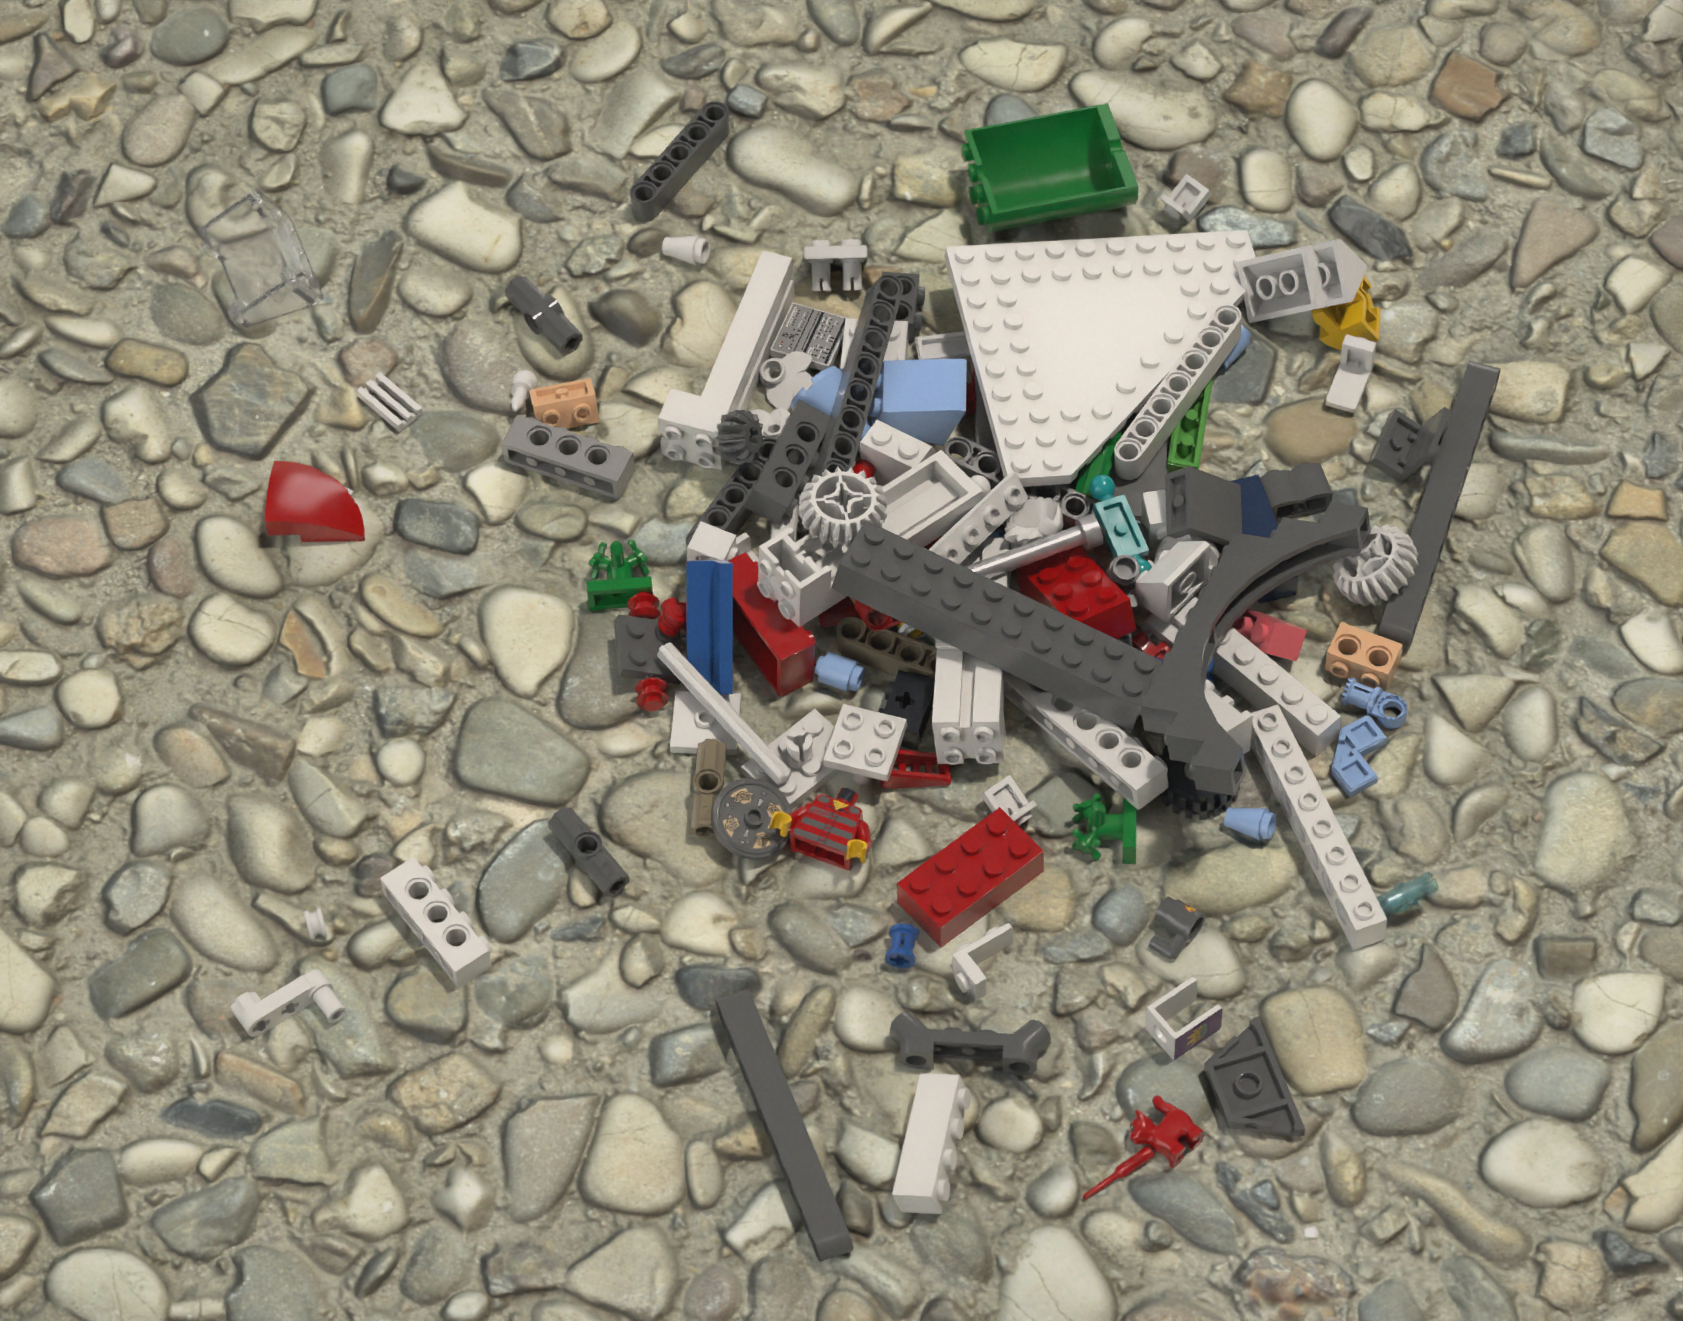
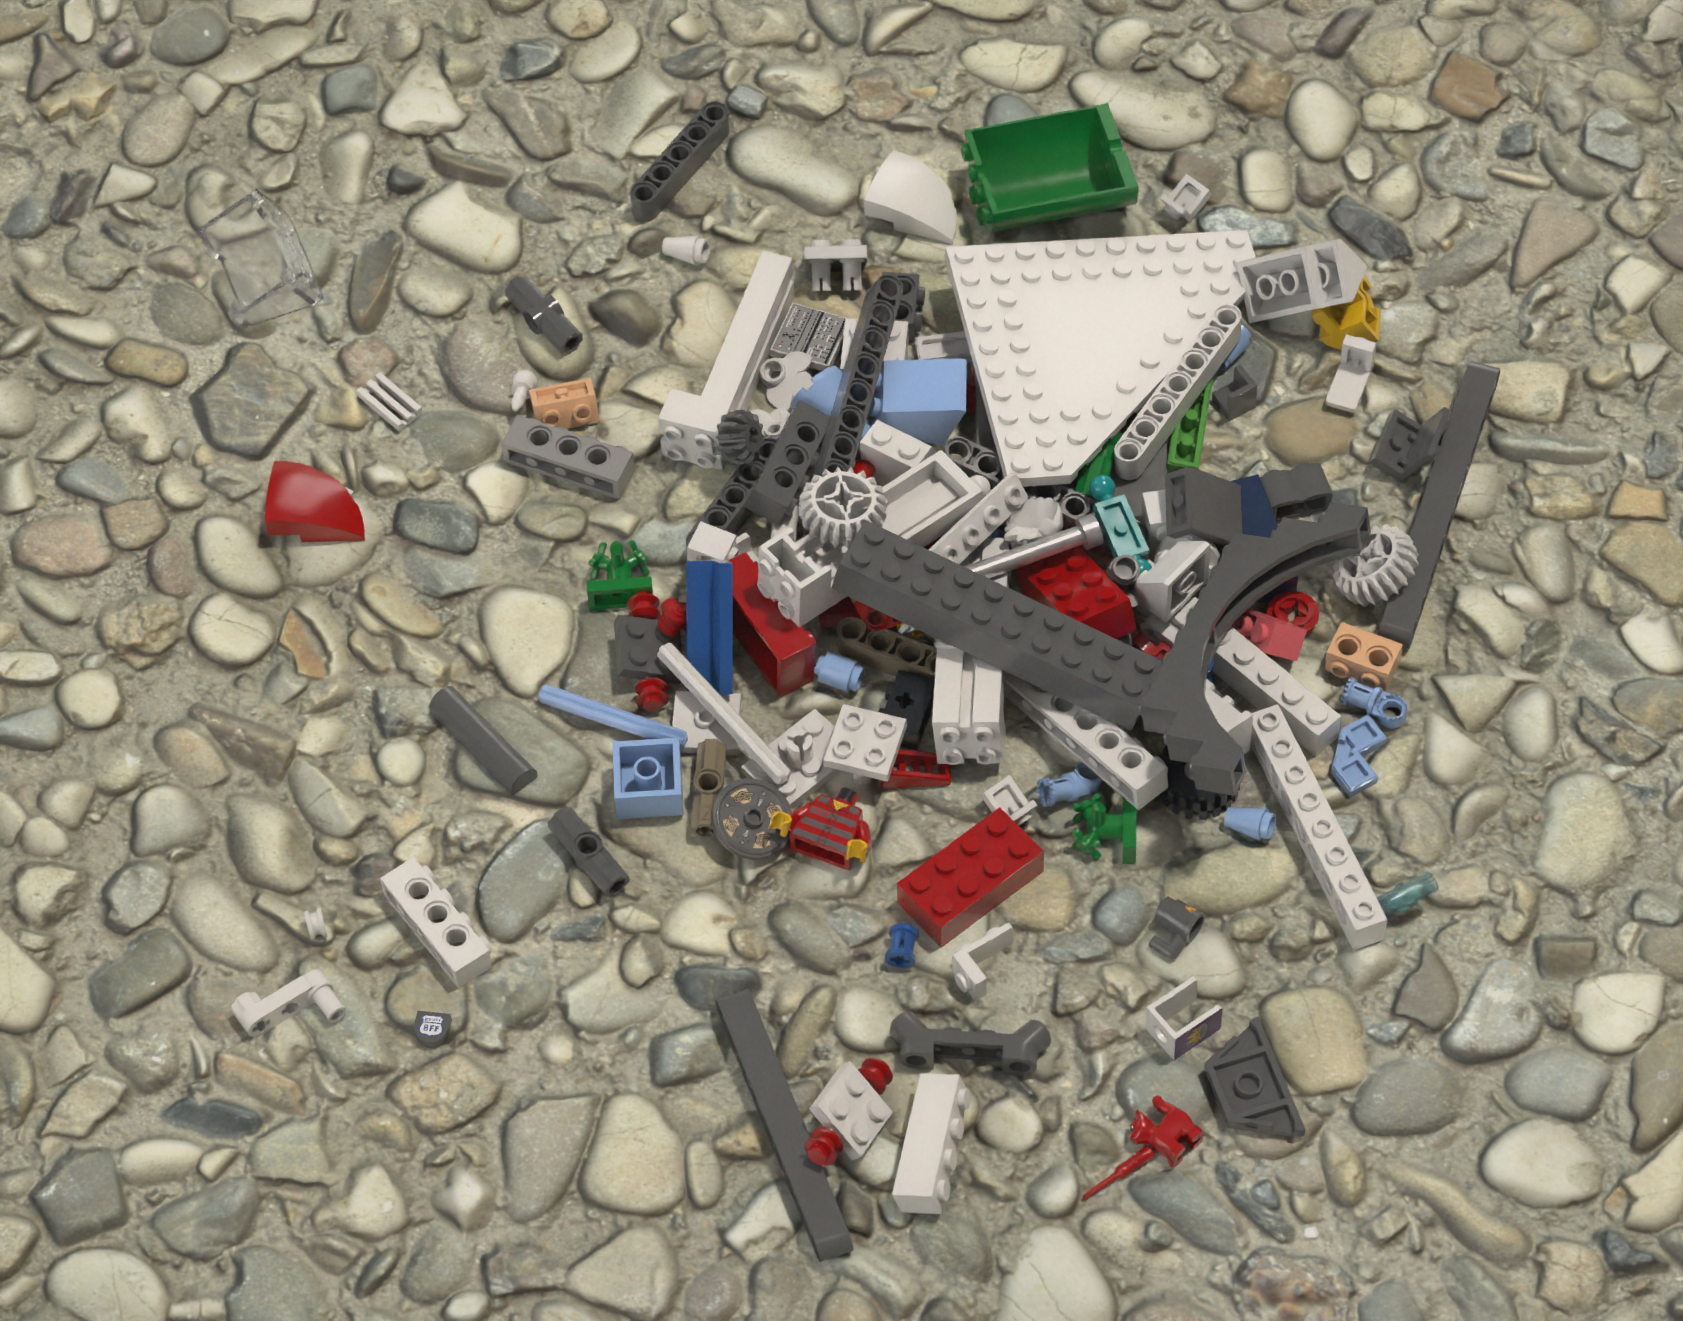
none -> dark grey tile [414,1011,452,1048]
none -> dark grey brick [429,686,538,796]
none -> light blue axle [538,684,688,749]
none -> light blue brick [612,738,684,819]
none -> white plate [804,1058,893,1166]
none -> white brick [864,150,957,244]
none -> light blue connector [1036,762,1102,807]
none -> dark grey panel [1212,365,1257,422]
none -> red gear [1267,591,1319,633]

